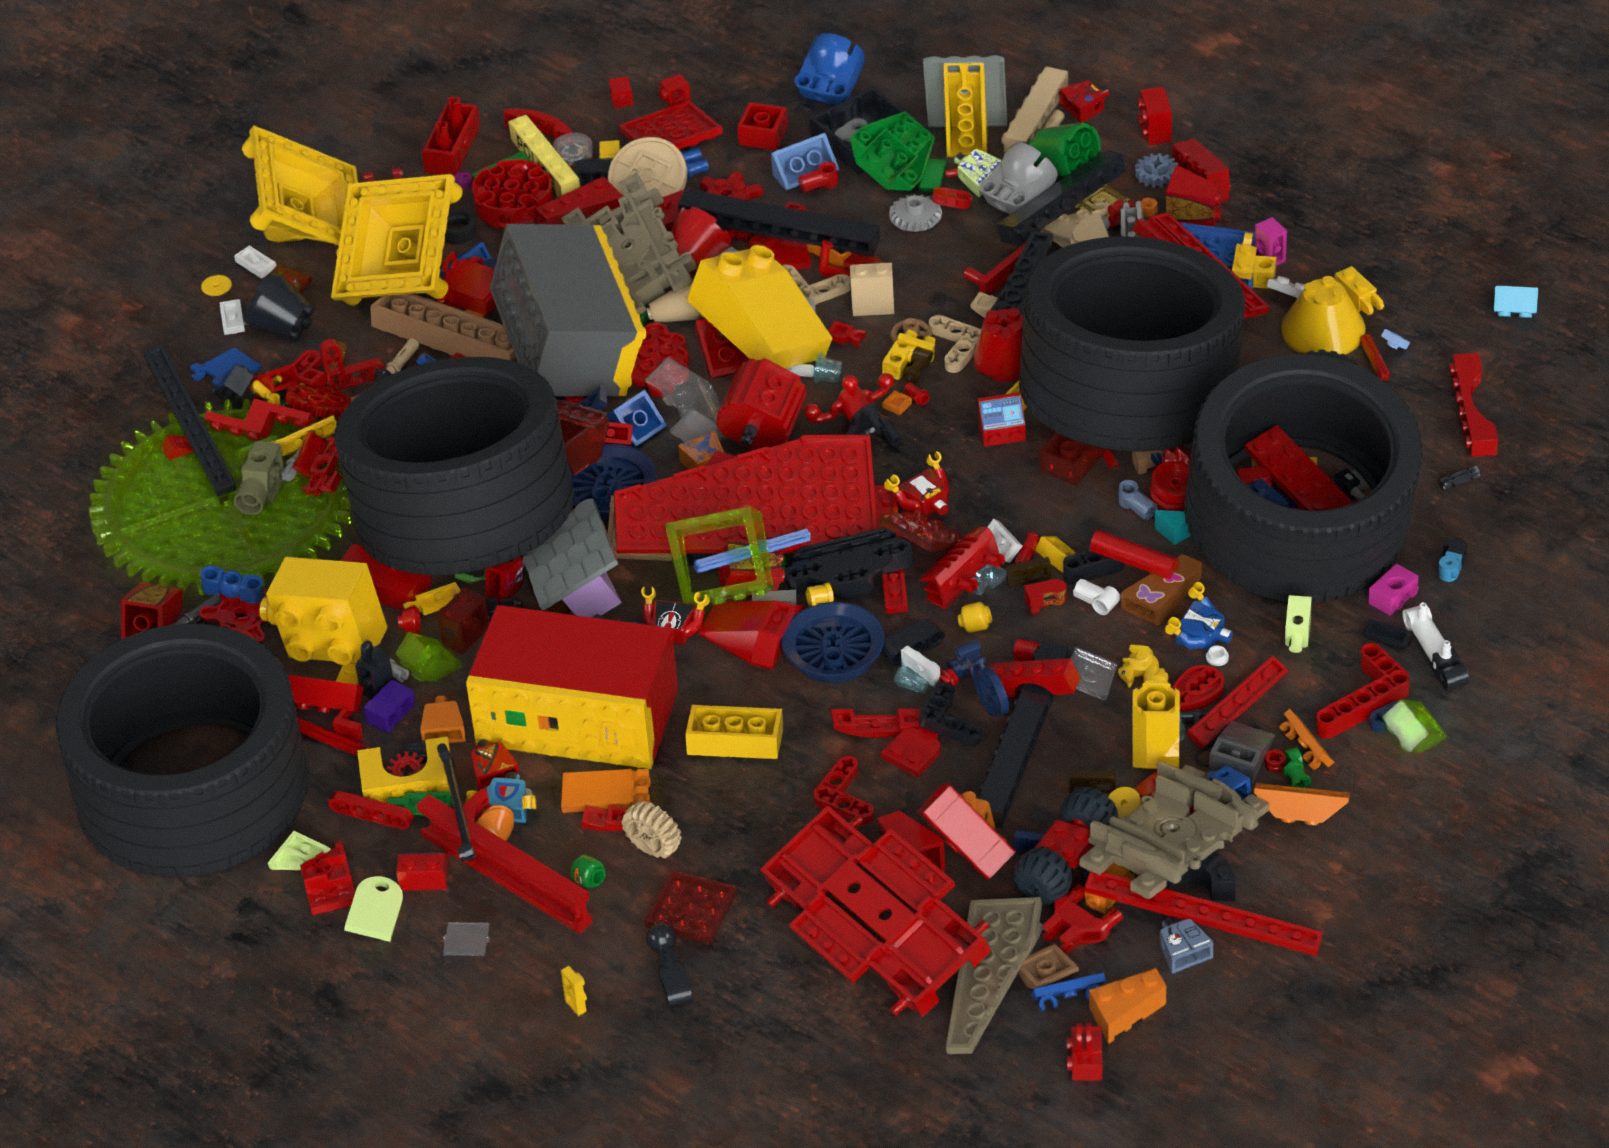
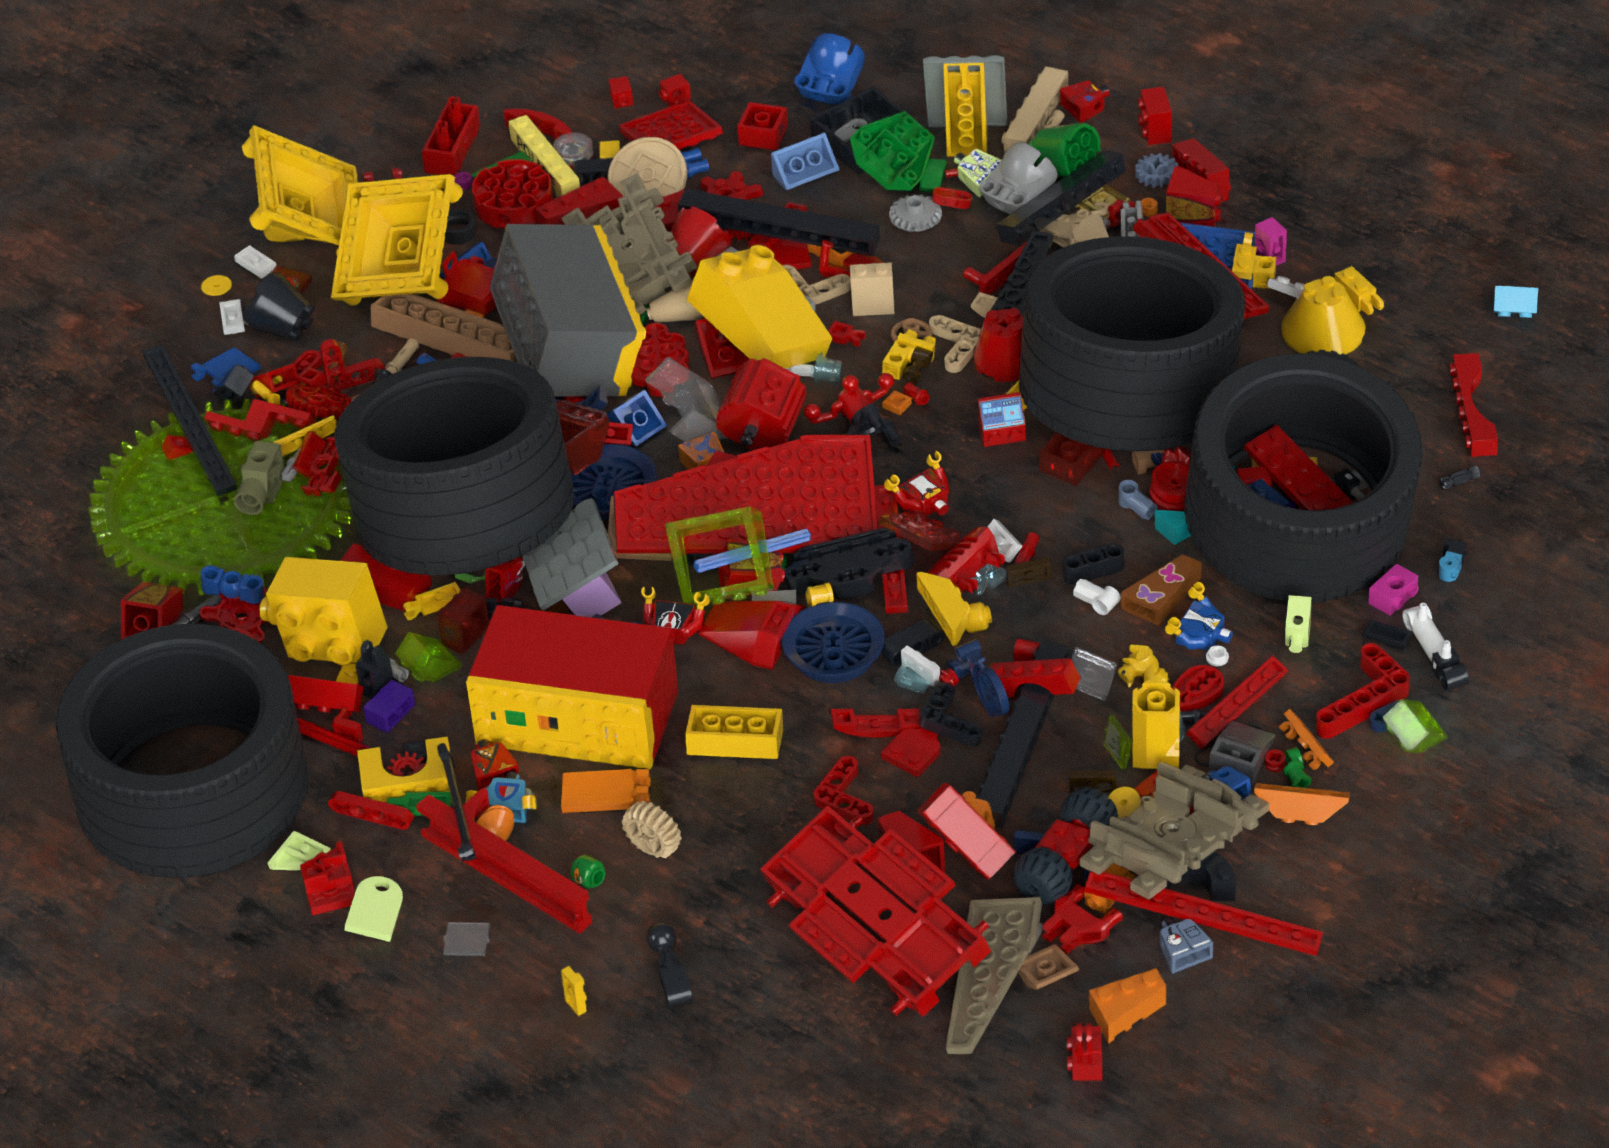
red slope [397,851,450,891] -> none
red cone [398,605,421,635] -> none
orange torso [420,696,466,743] -> none
red slope [580,804,628,831] -> none
clear red plate [645,870,737,944] -> none
red piece [798,161,839,193] -> none
red leg [1024,579,1067,615] -> none
blue plate [1031,973,1106,1012] -> none
yellow slope [1036,536,1076,573] -> none
red brick [1090,530,1179,579] -> none
red axle [1360,334,1390,381] -> none
light blue plate [1381,329,1410,350] -> none
none -> yellow wedge [916,572,970,646]
none -> clear neon green piece [1103,715,1132,770]

